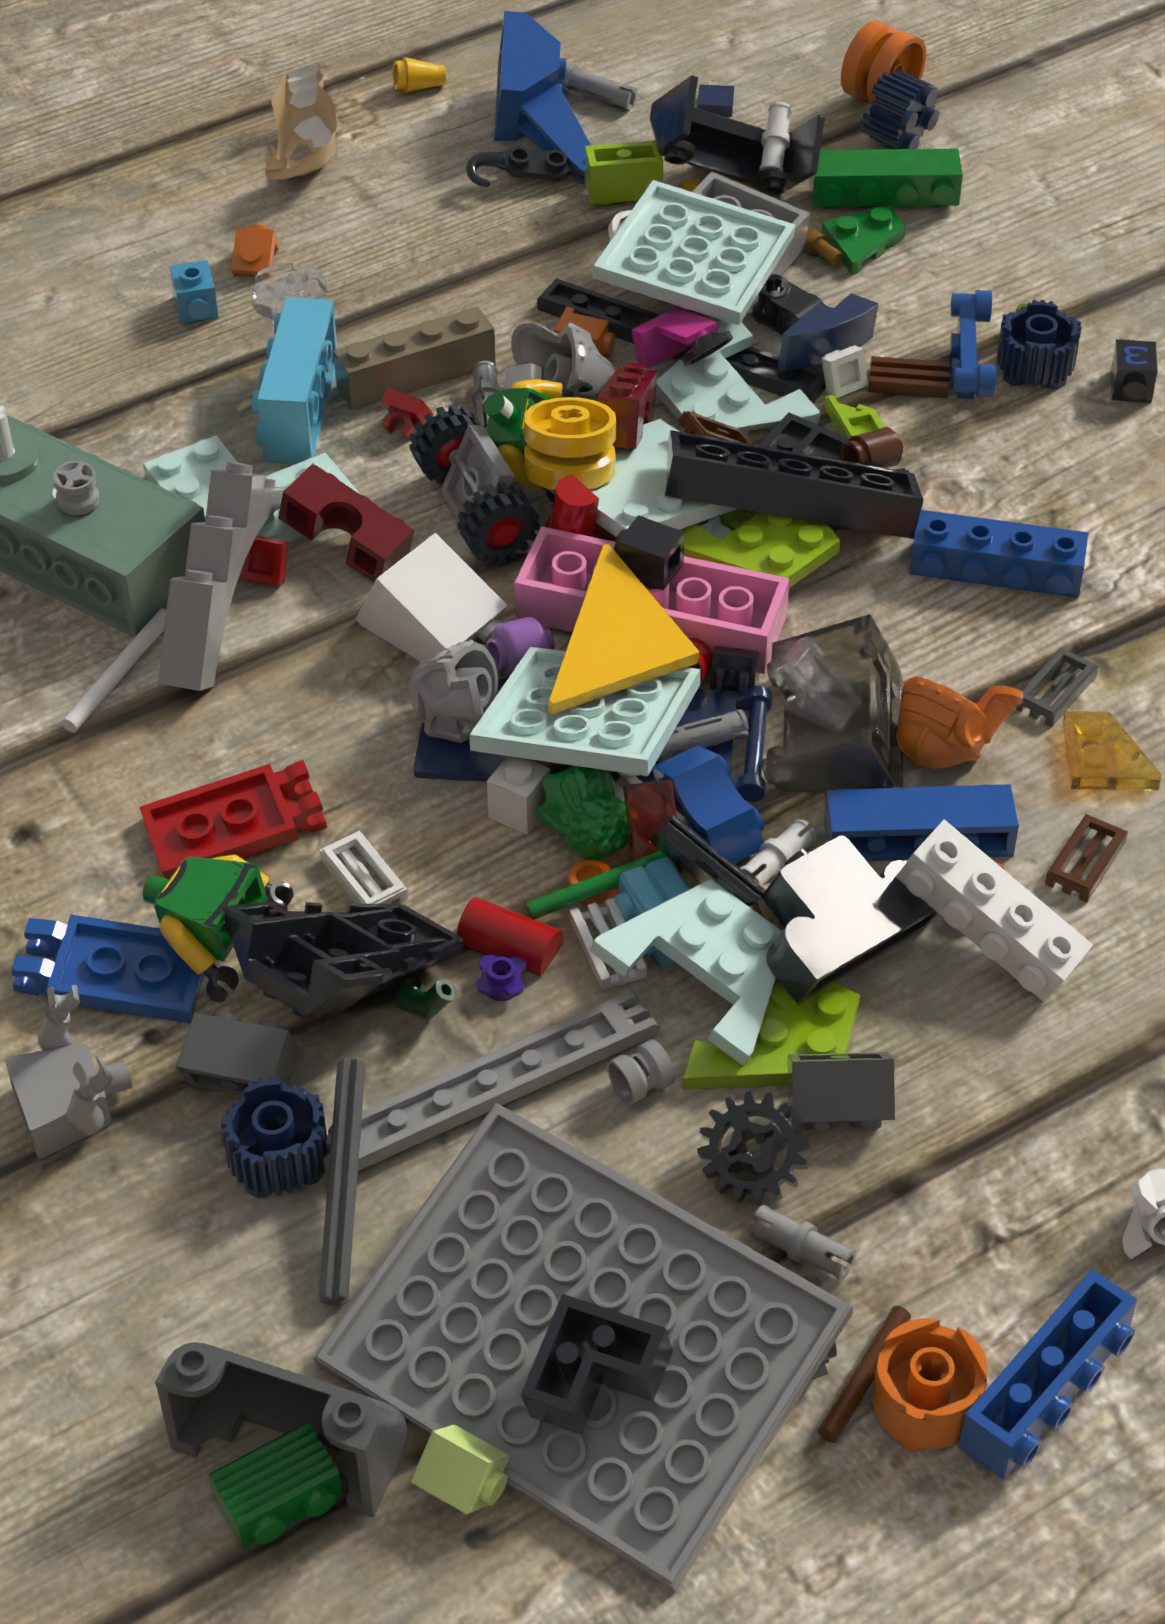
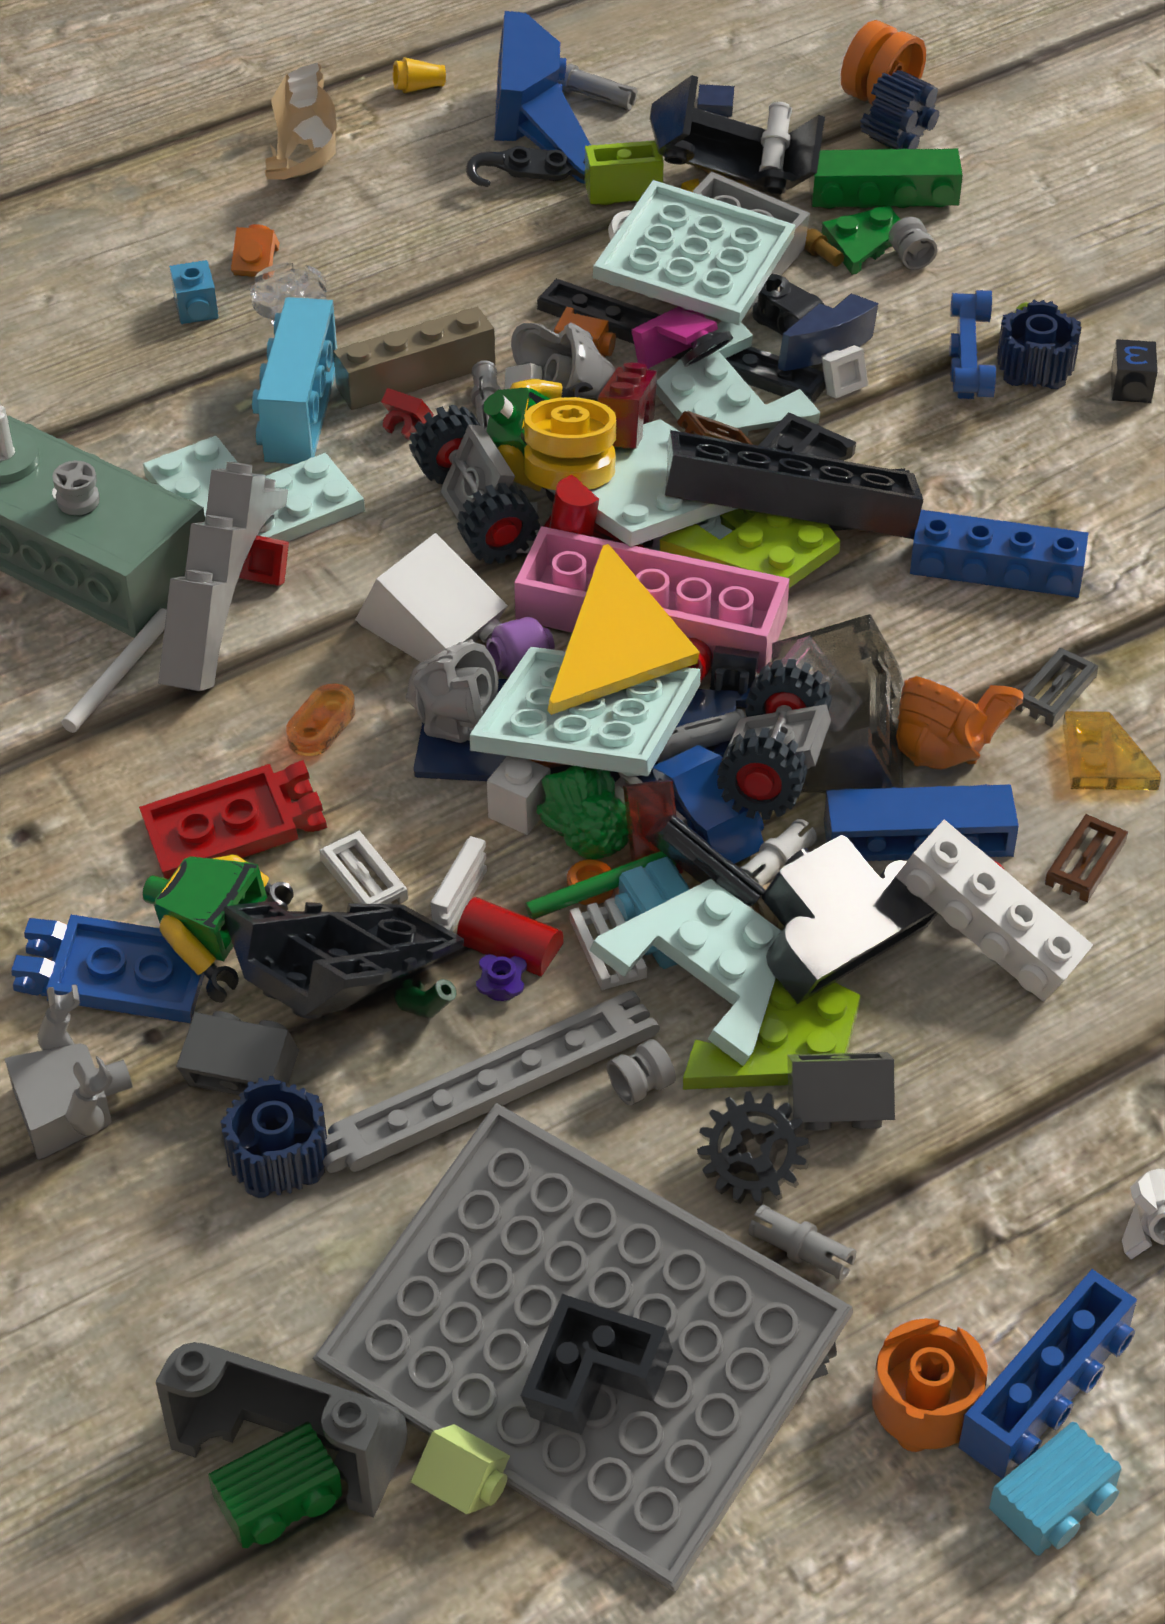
dark red arch [278,464,415,582] -> none
dark grey axle [319,1059,365,1305] -> none
black brick [614,515,685,590] -> none
reddish brown bar [817,1306,911,1443] -> none
lime tile [824,395,885,439] -> none
reddish brown brick [841,427,903,469] -> none
reddish brown tile [868,356,950,398] -> none
none -> clear orange plate [286,683,356,756]
none -> white tile [431,836,487,932]
none -> black plate [717,659,832,820]
none -> light grey wheel [888,217,938,270]
none -> medium azure brick [989,1422,1122,1556]

